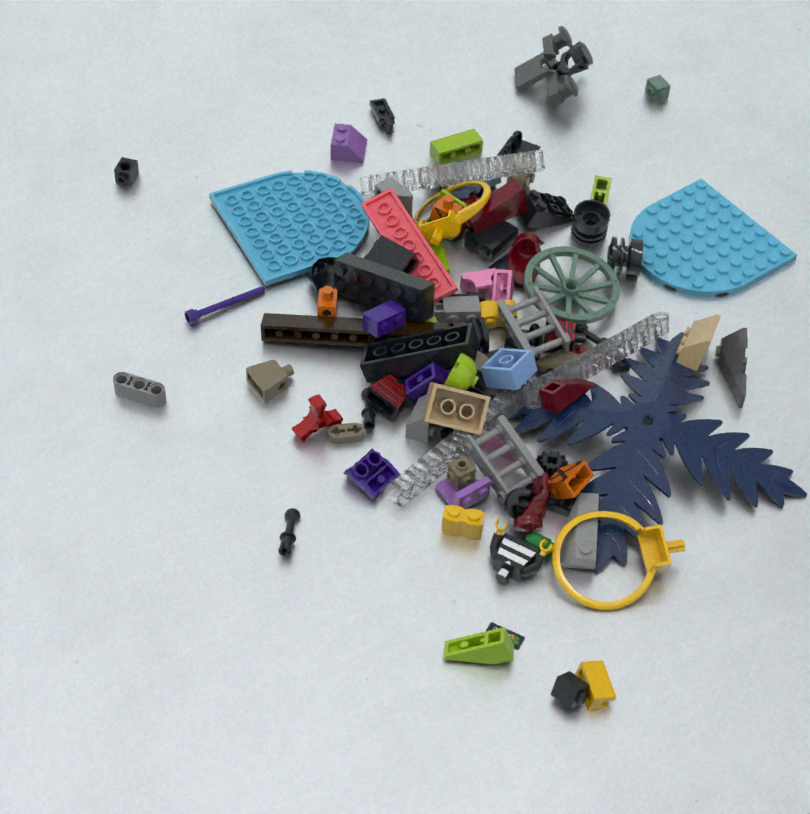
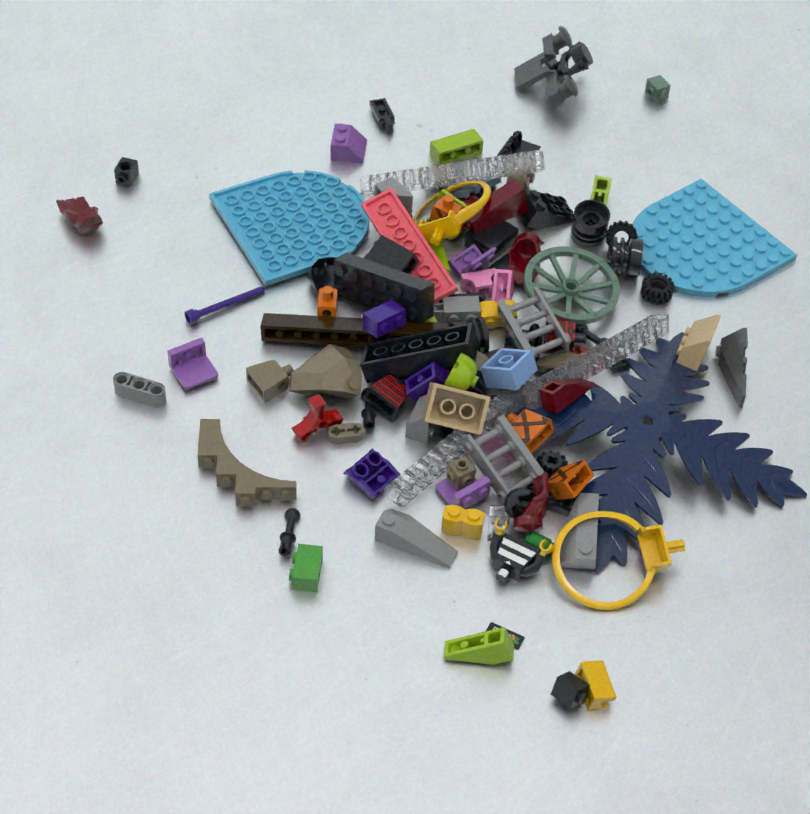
none -> dark red hair [56,197,103,235]
none -> medium lavender bracket [167,337,218,390]
none -> dark tan arch [197,419,297,507]
none -> dark tan brick [289,344,362,399]
none -> bright green brick [289,544,323,592]
none -> light grey wedge [375,508,458,569]
none -> medium lavender bracket [448,244,497,279]
none -> clear slope [487,504,509,541]
none -> orange torso [506,409,555,454]
none -> black tyre [606,220,637,247]
none -> black tyre [640,272,674,305]

